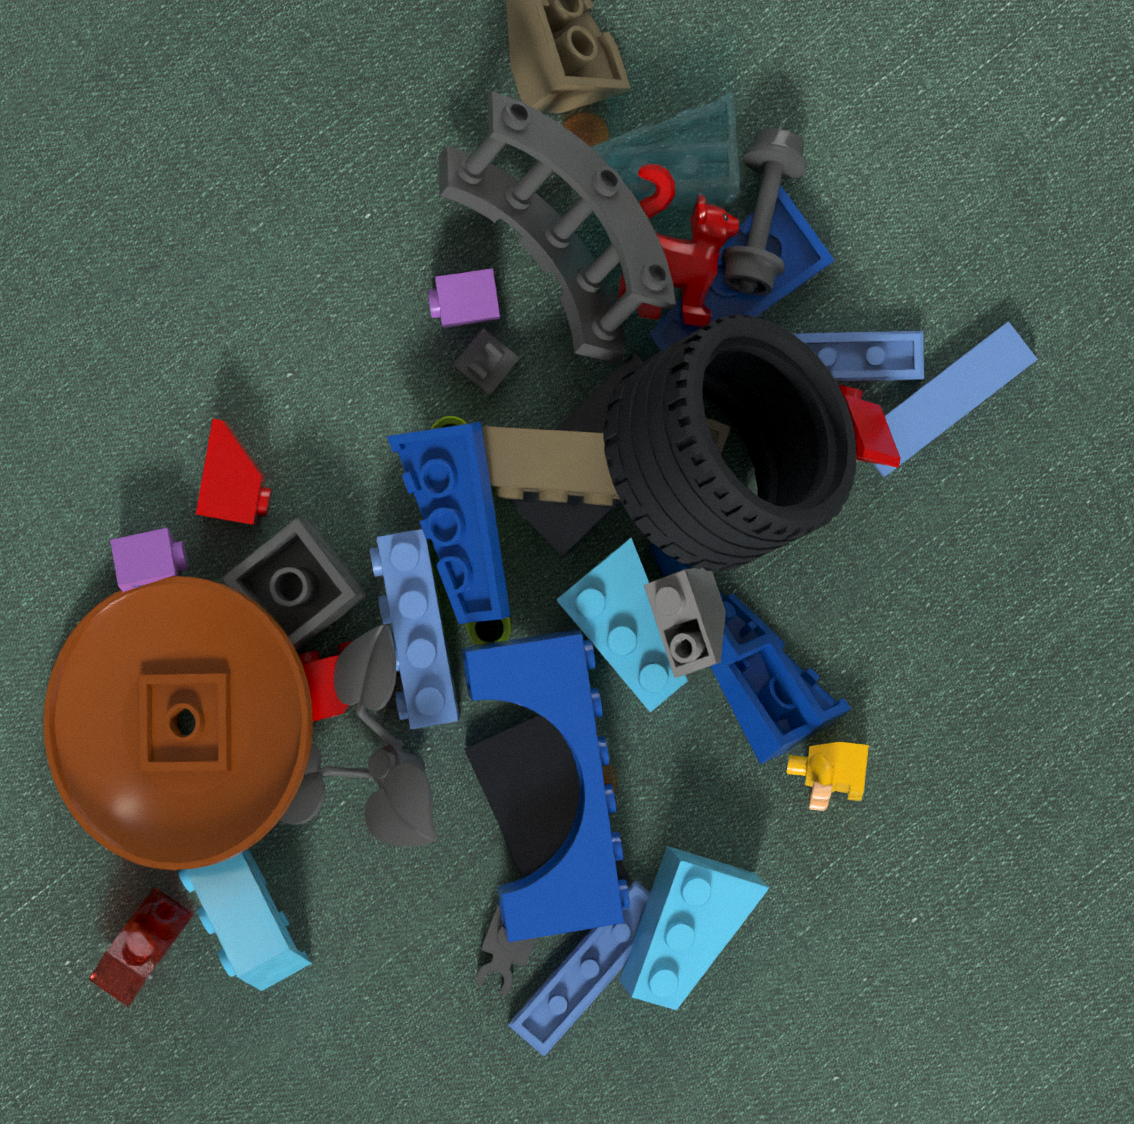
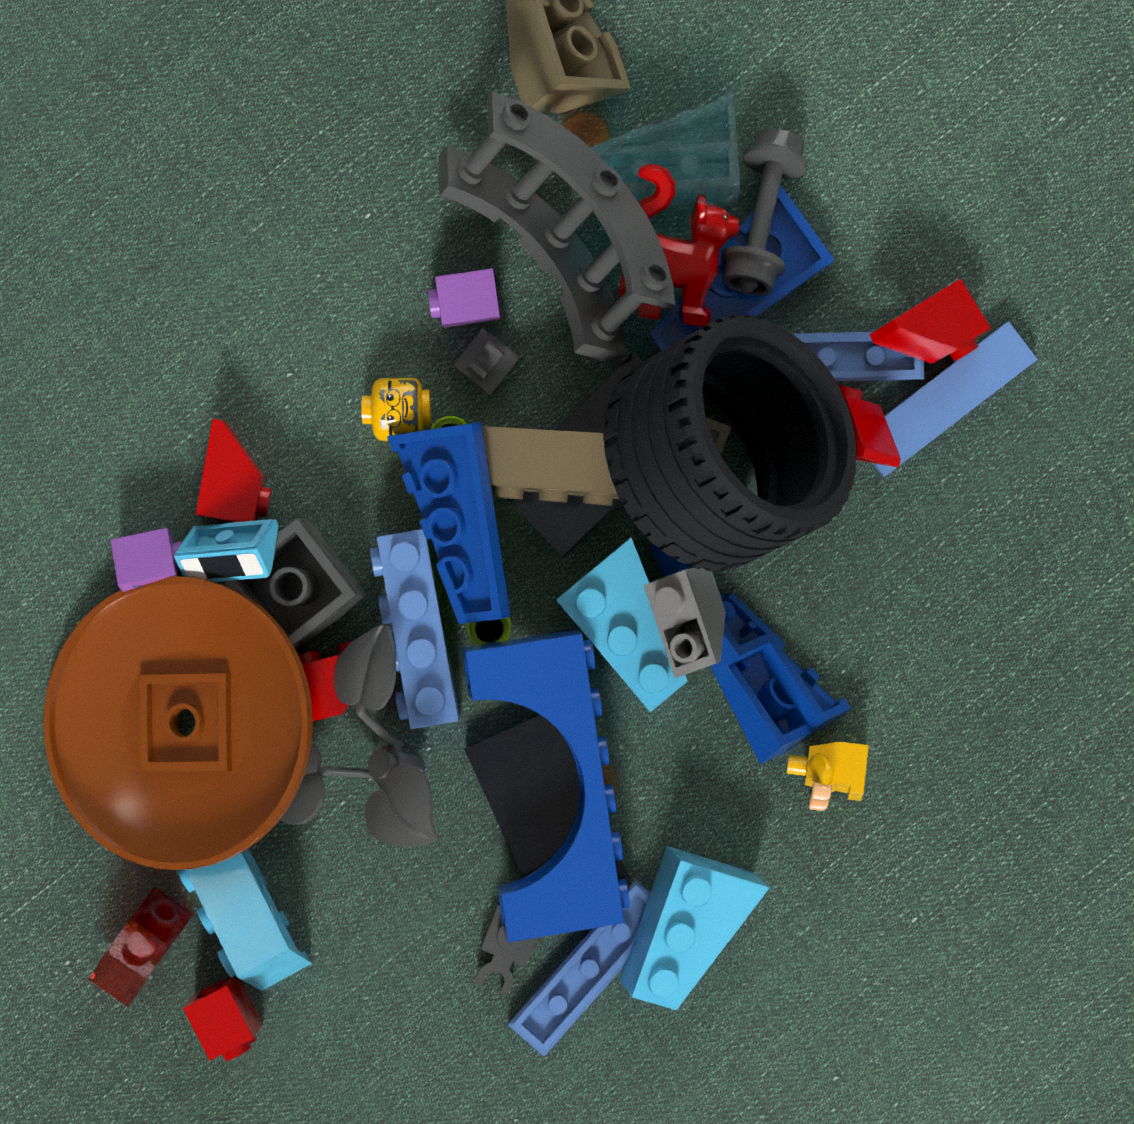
none -> medium azure slope [174,519,279,582]
none -> red brick [183,975,263,1062]
none -> yellow head [361,378,431,441]
none -> red slope [869,278,991,364]

